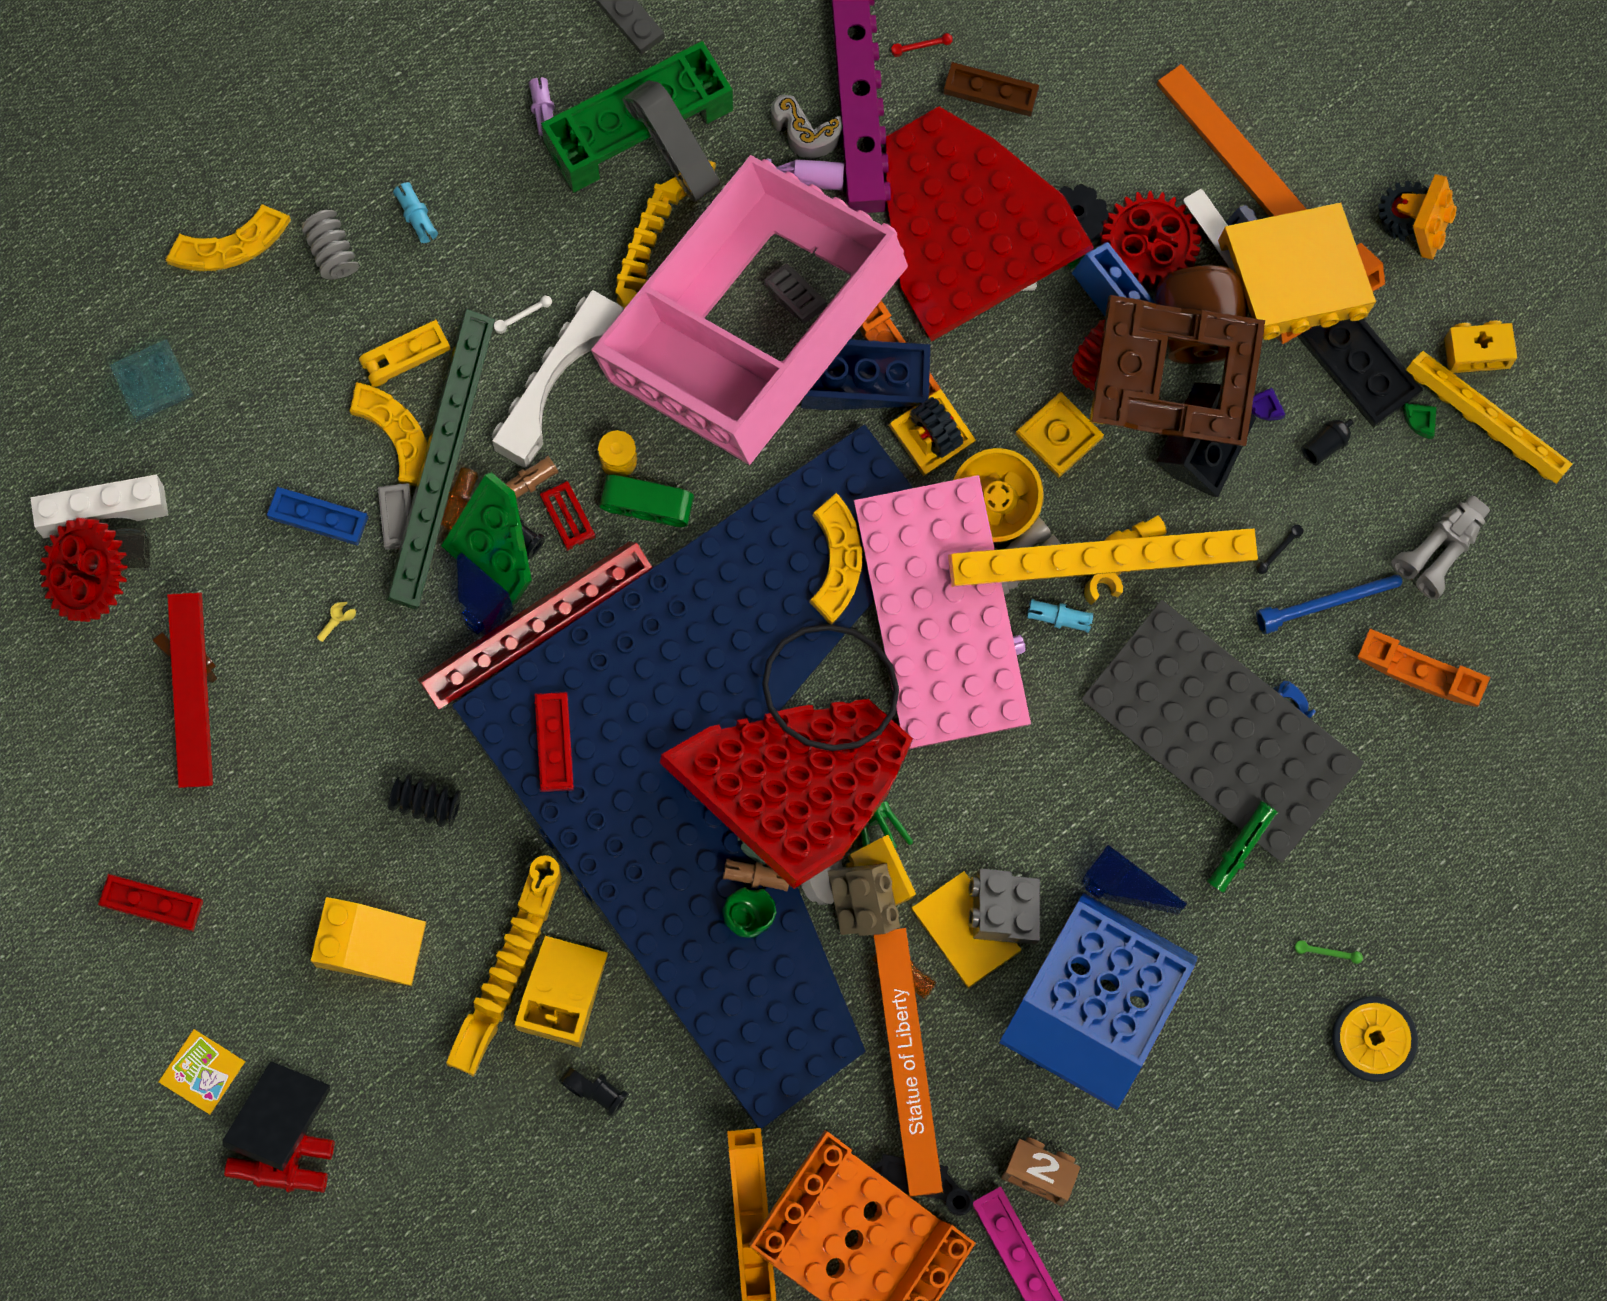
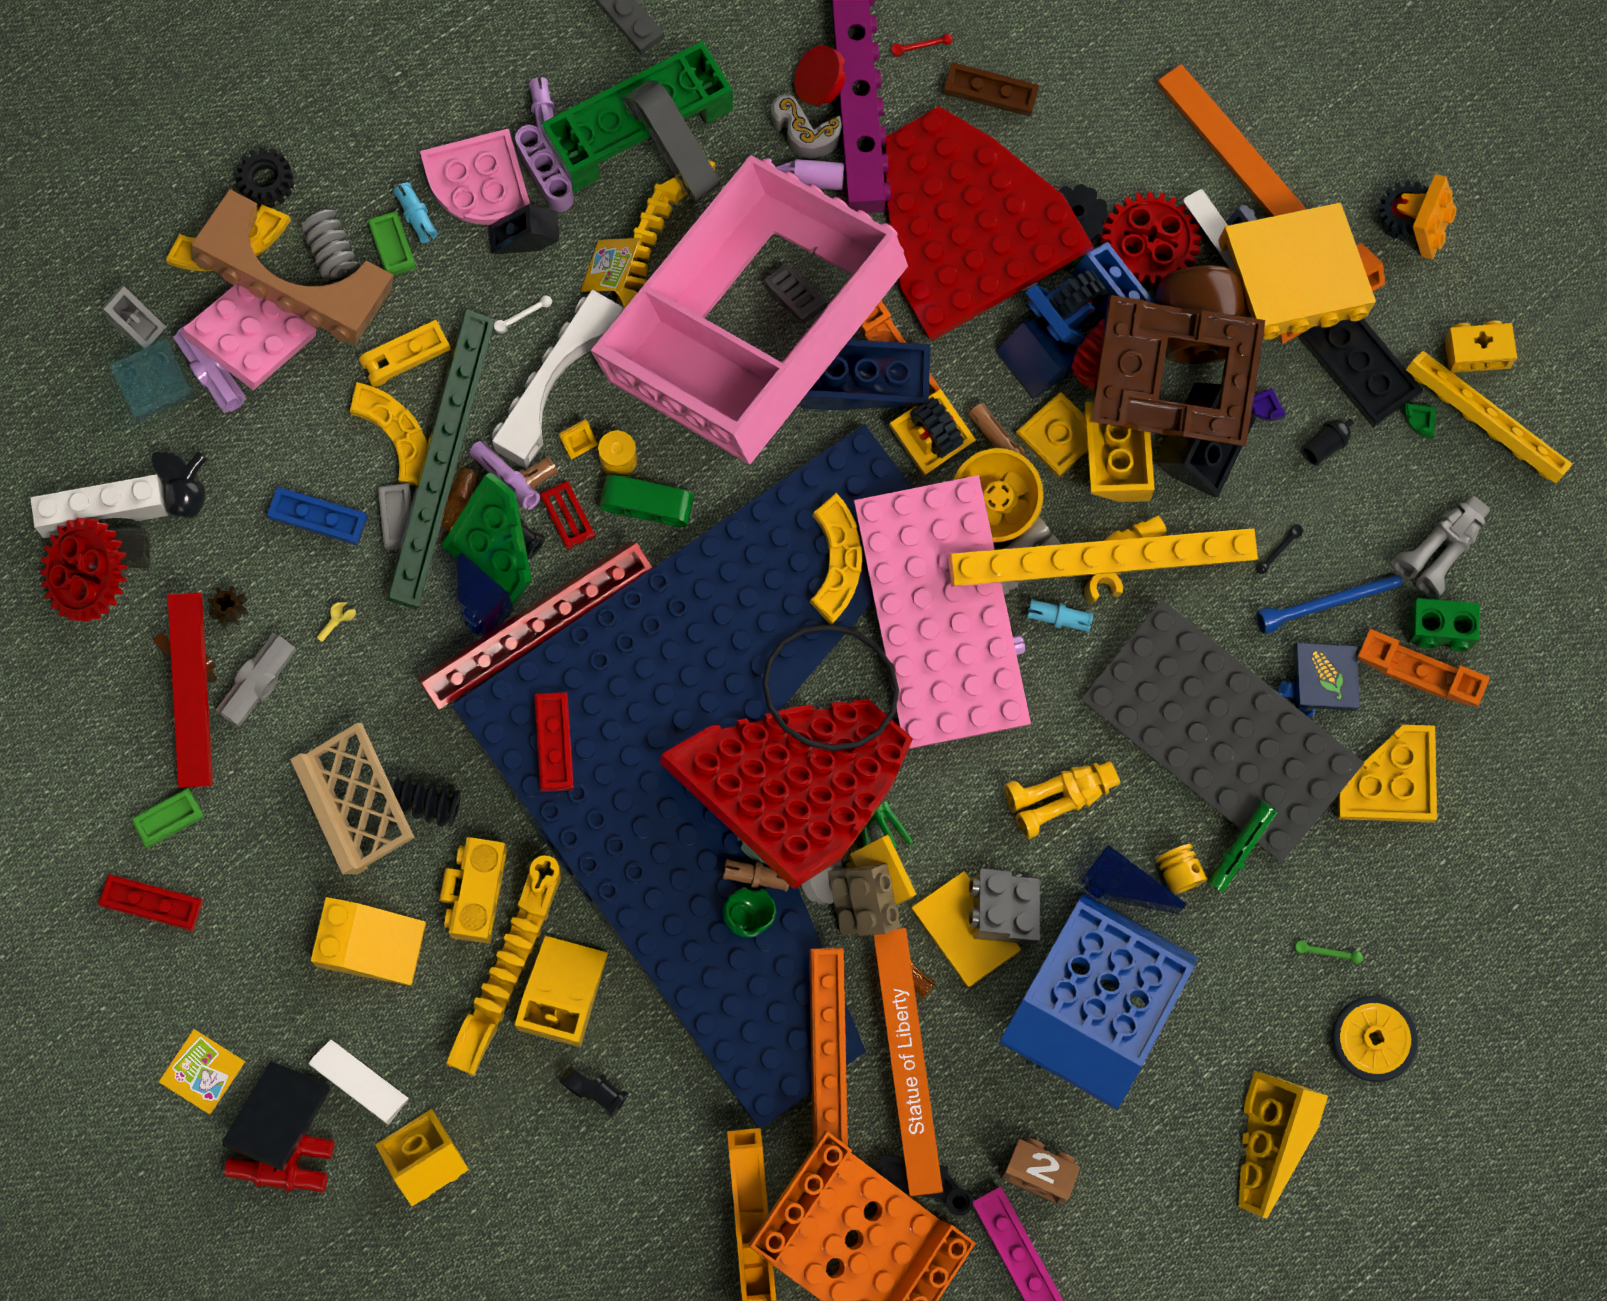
none -> light grey slope [101,285,166,350]
none -> bright green tile [131,788,205,849]
none -> black piece [152,452,207,518]
none -> lavender piece [173,324,246,413]
none -> bright pink plate [182,284,317,391]
none -> medium nougat arch [191,189,393,346]
none -> dark brown gear [207,586,248,627]
none -> light grey piece [216,633,297,727]
none -> black tyre [235,148,294,208]
none -> tan fence [290,723,415,875]
none -> white slope [308,1040,409,1125]
none -> bright green tile [368,210,416,276]
none -> yellow slope [375,1109,469,1206]
none -> bright pink plate [420,128,530,225]
none -> yellow piece [439,837,508,944]
none -> lavender pin [470,441,540,509]
none -> black slope [489,204,559,254]
none -> lavender beam [515,125,574,212]
none -> yellow slope [559,419,598,460]
none -> sticker [580,238,640,292]
none -> red tile [794,45,846,107]
none -> orange tile [809,948,848,1147]
none -> medium nougat pin [968,403,1041,475]
none -> dark blue slope [996,317,1075,400]
none -> yellow piece [1004,761,1120,840]
none -> plate [1026,270,1108,347]
none -> yellow slope [1085,402,1155,502]
none -> yellow piece [1156,844,1207,895]
none -> yellow wedge [1238,1071,1328,1218]
none -> dark blue tile [1293,643,1360,711]
none -> yellow plate [1338,725,1437,823]
none -> green brick [1409,598,1480,652]

